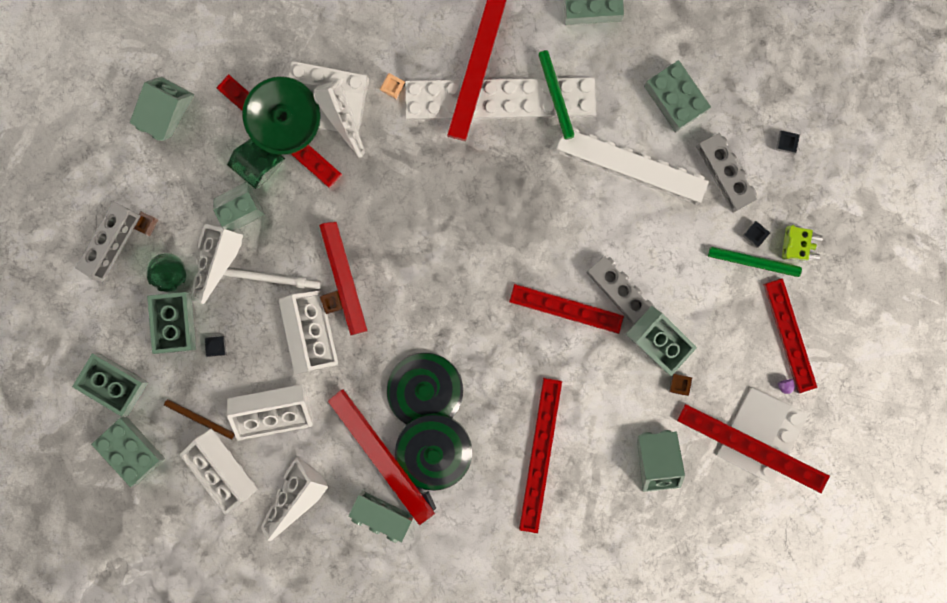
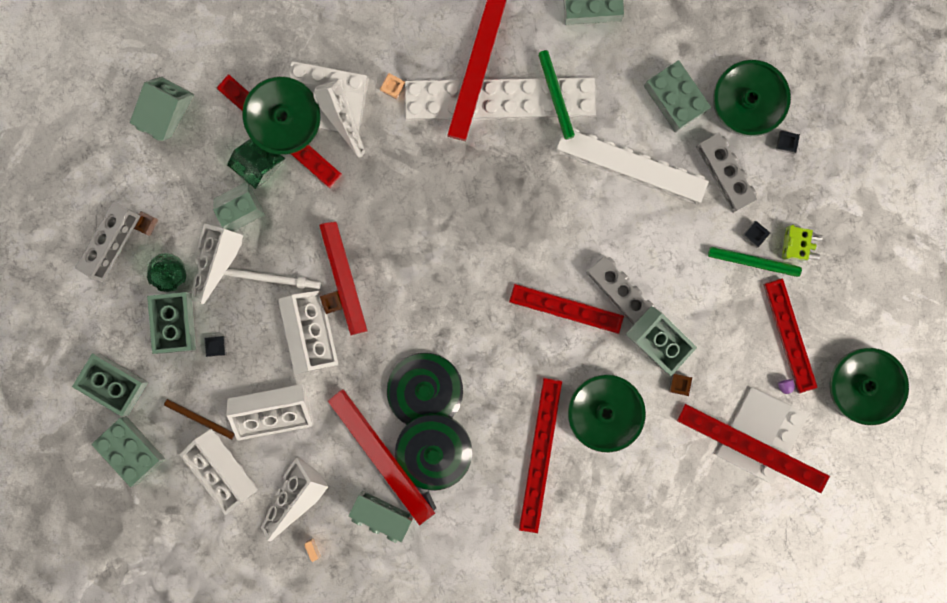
sand green slope [637,430,685,492] -> none
none -> light nougat tile [304,538,321,562]
none -> dark green dish [568,375,646,453]
none -> dark green dish [713,60,791,137]
none -> dark green dish [829,348,909,425]

